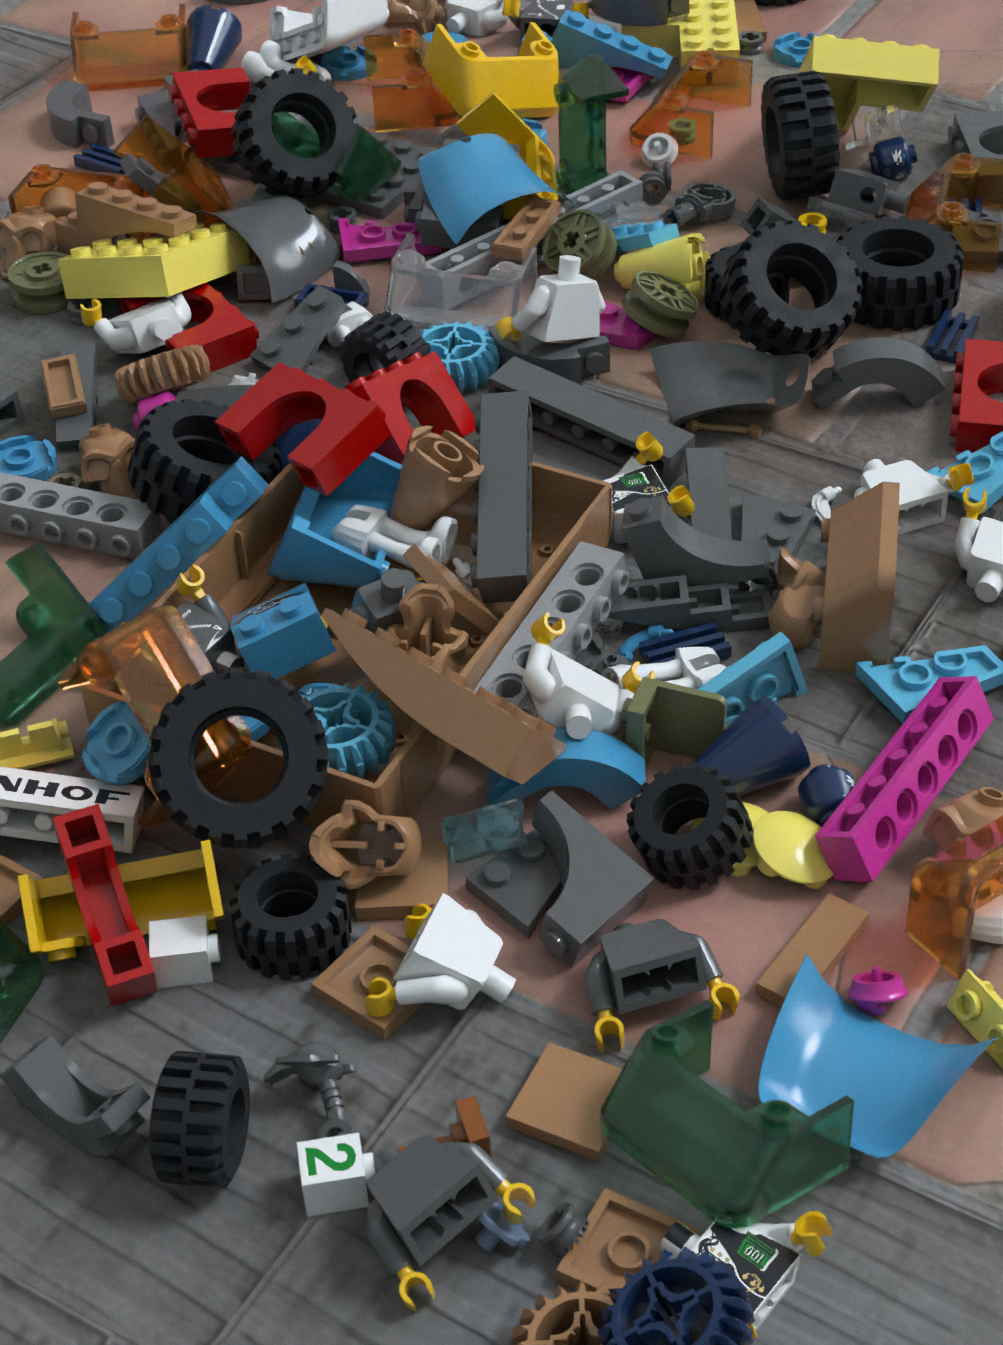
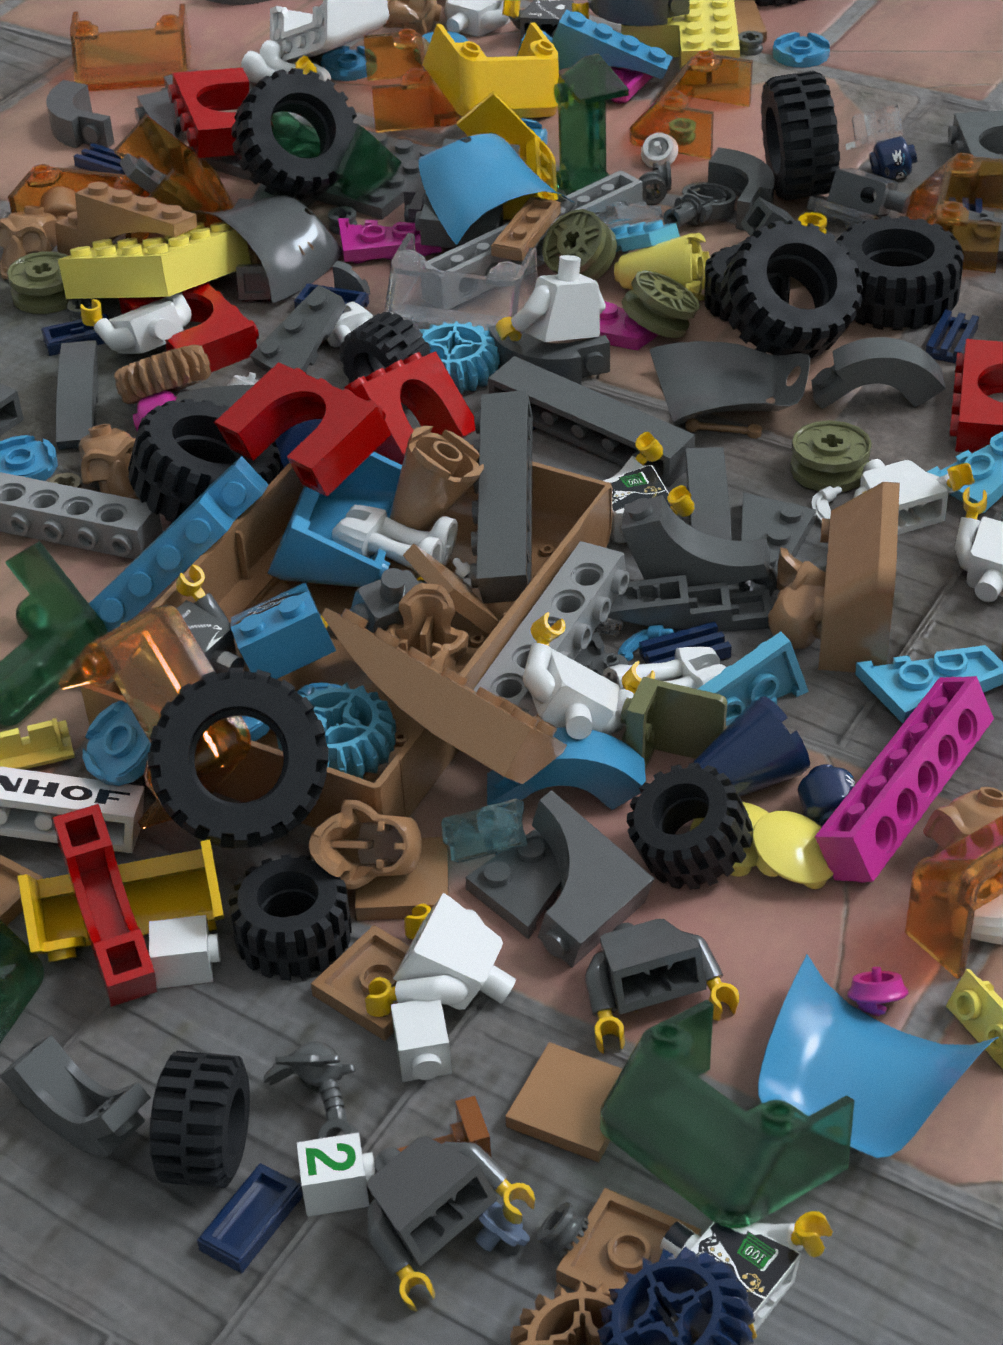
medium nougat tile [40,354,88,419] -> none
dark blue cone [186,5,242,71] -> none
medium nougat tile [755,893,870,1007] -> none
light yellow piece [798,34,940,132] -> none
none -> dark blue tile [41,314,109,356]
none -> dark blue tile [197,1163,303,1274]
none -> white brick [391,999,452,1082]
none -> dark grey arch [708,147,775,230]
none -> olive wheel [790,420,872,492]

